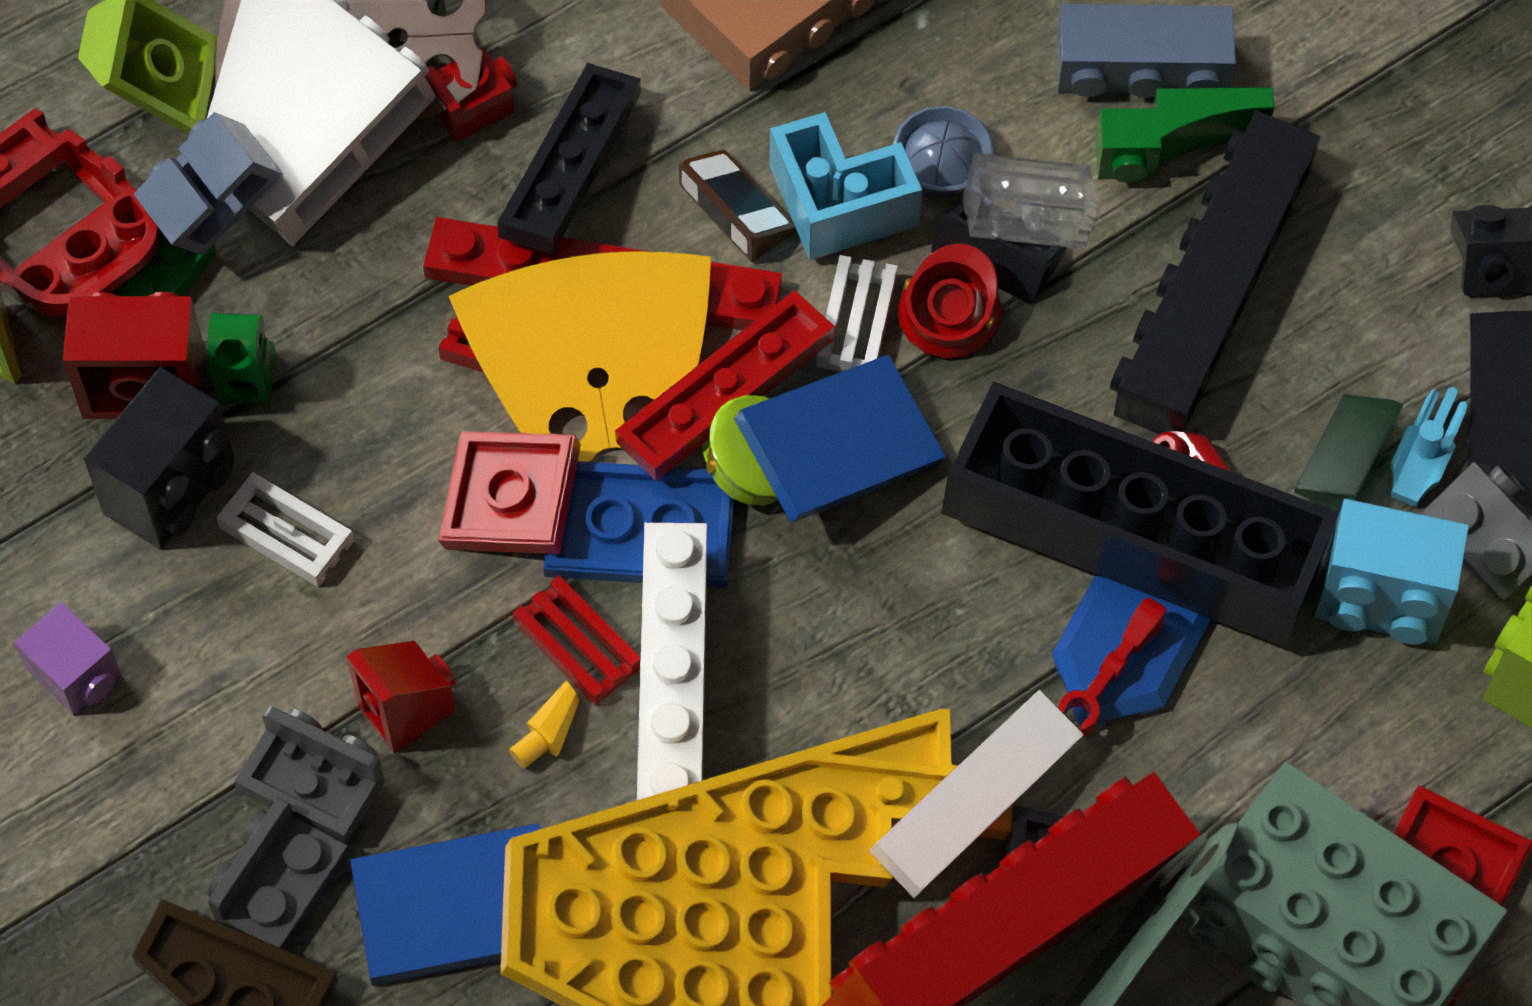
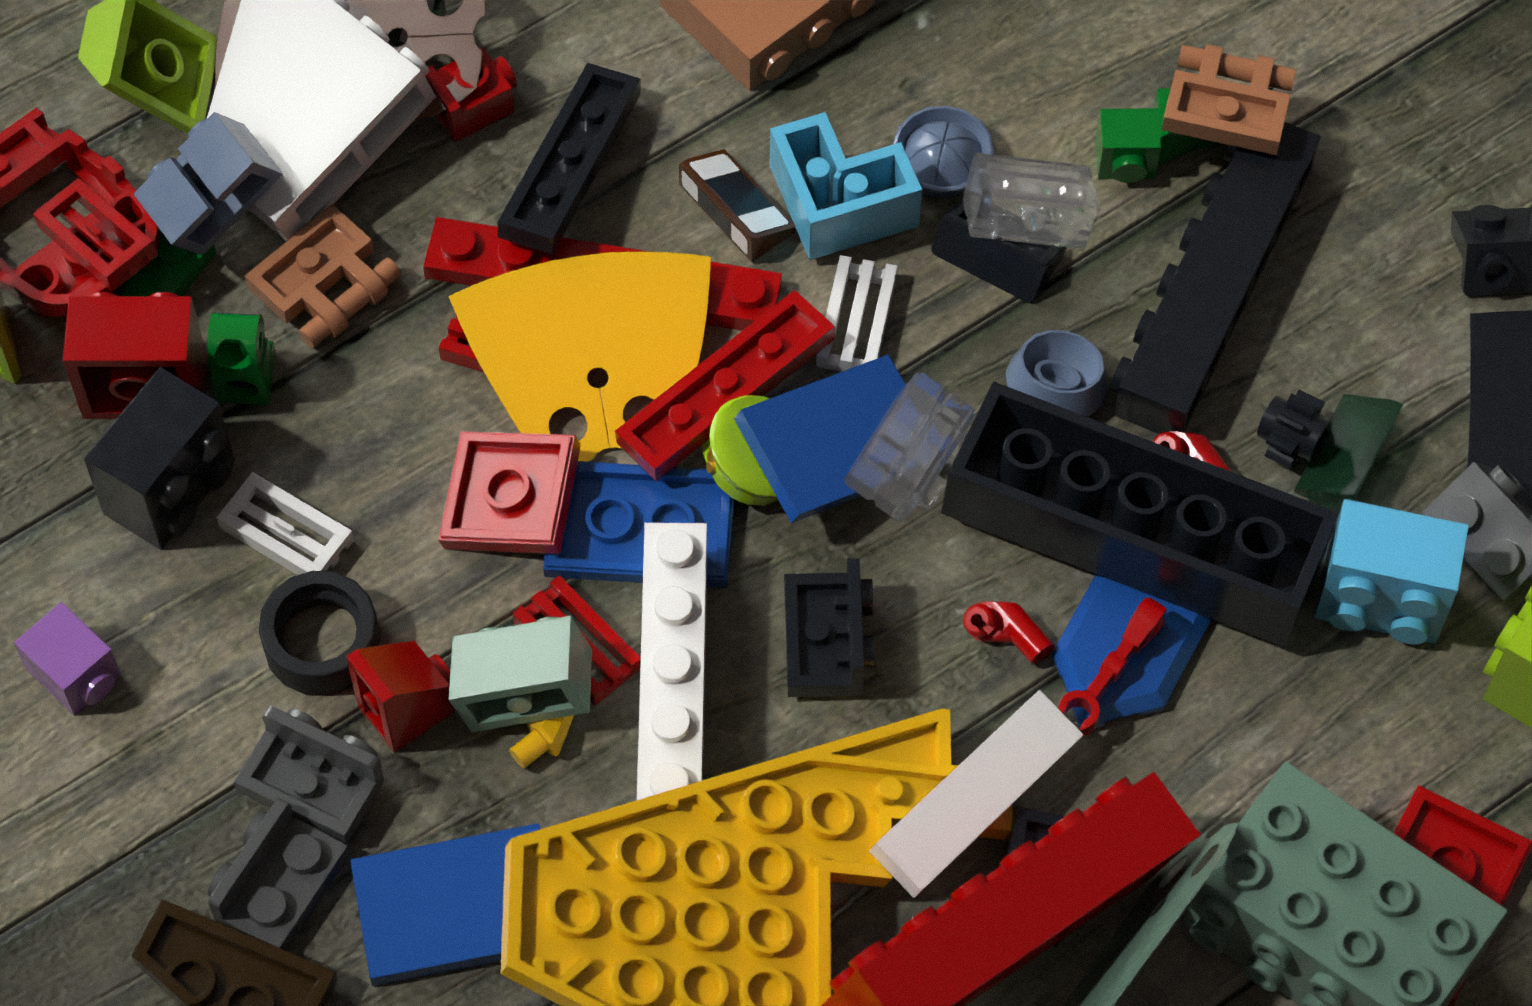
red piece [898,243,1002,359] -> none
sand blue brick [1056,4,1236,98] -> none
medium azure piece [1390,387,1467,507] -> none
none -> red tile [32,178,158,291]
none -> nougat plate [244,204,402,349]
none -> black tyre [258,571,381,696]
none -> brick [449,616,592,732]
none -> black bracket [784,558,876,697]
none -> clear brick [844,372,976,521]
none -> red arm [963,601,1055,665]
none -> sand blue hat [1005,330,1109,416]
none -> nougat plate [1161,44,1297,155]
none -> black gear [1257,390,1333,469]

